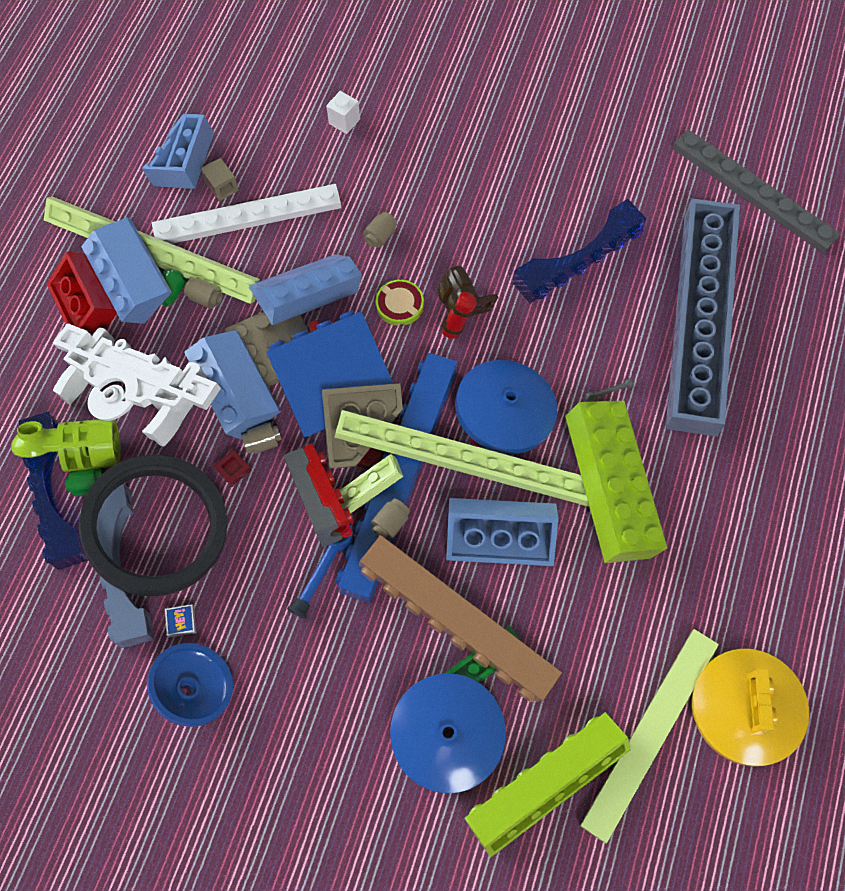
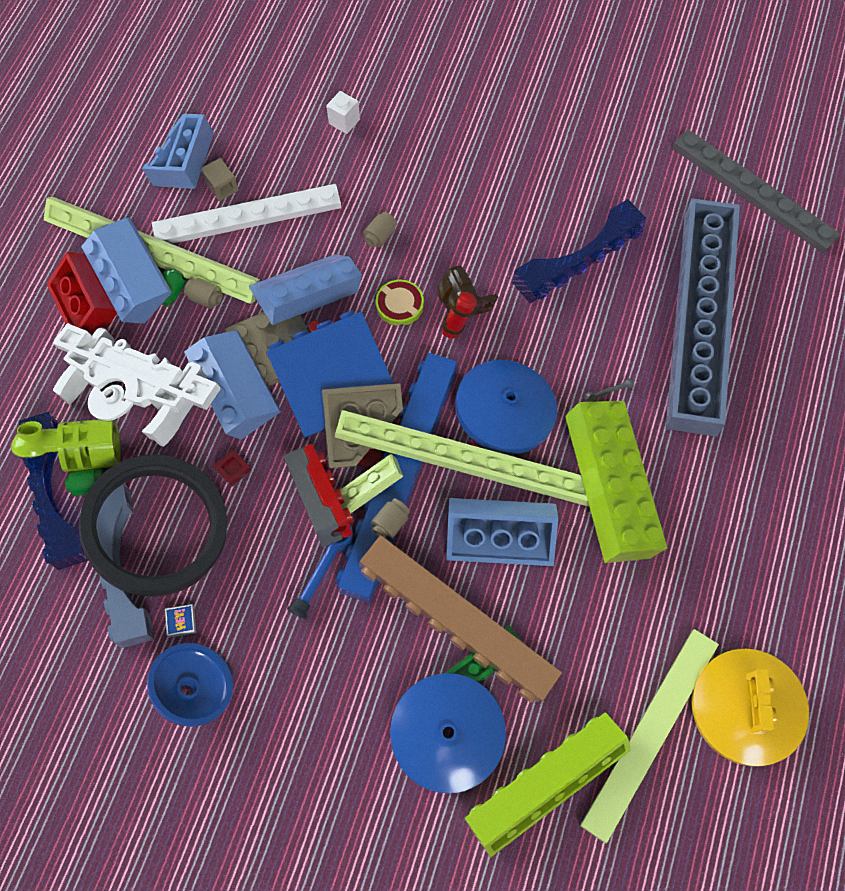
dark tan brick [241,422,282,454] -> none

